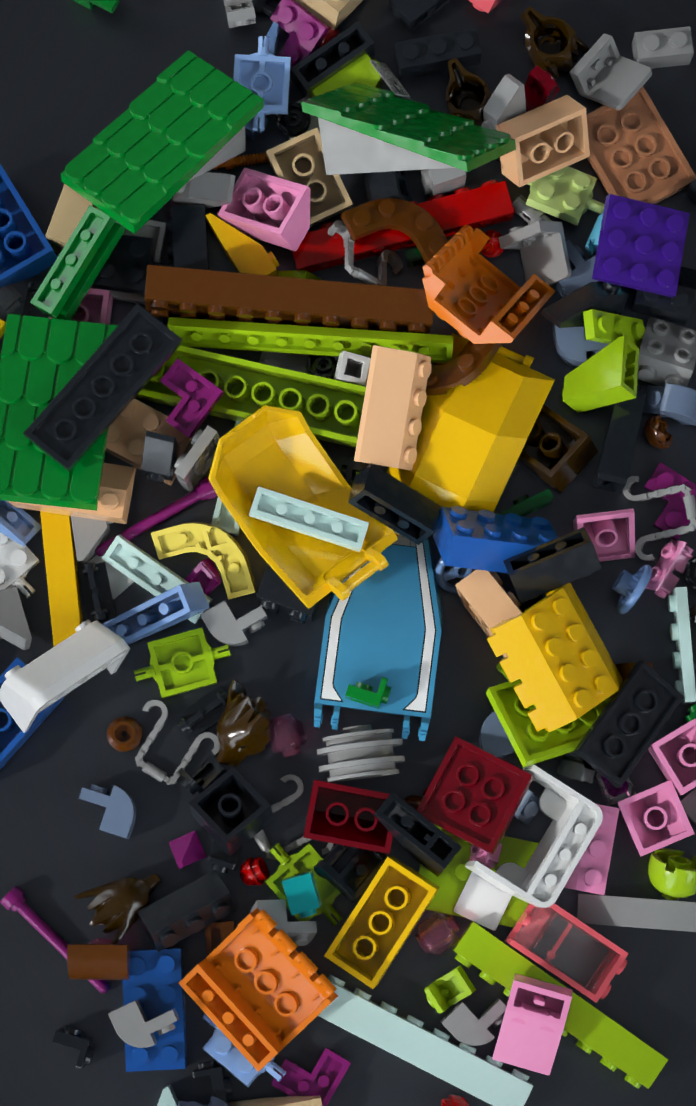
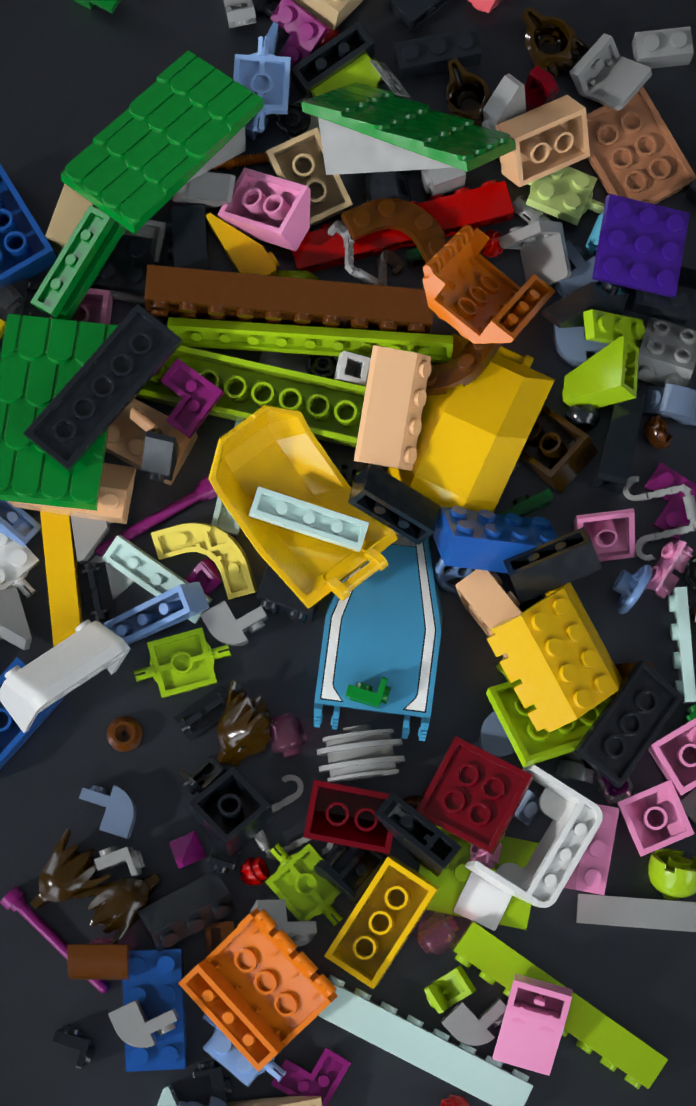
light grey piece [135,700,221,785] -> none
light grey plate [174,426,220,493] -> none
teal brick [282,871,322,918] -> none
clear door [505,903,629,1003] -> none
none -> dark brown piece [31,829,111,909]
none -> light grey bracket [94,845,145,876]
none -> medium nougat tile [130,407,163,434]
none -> black plate [565,404,601,432]

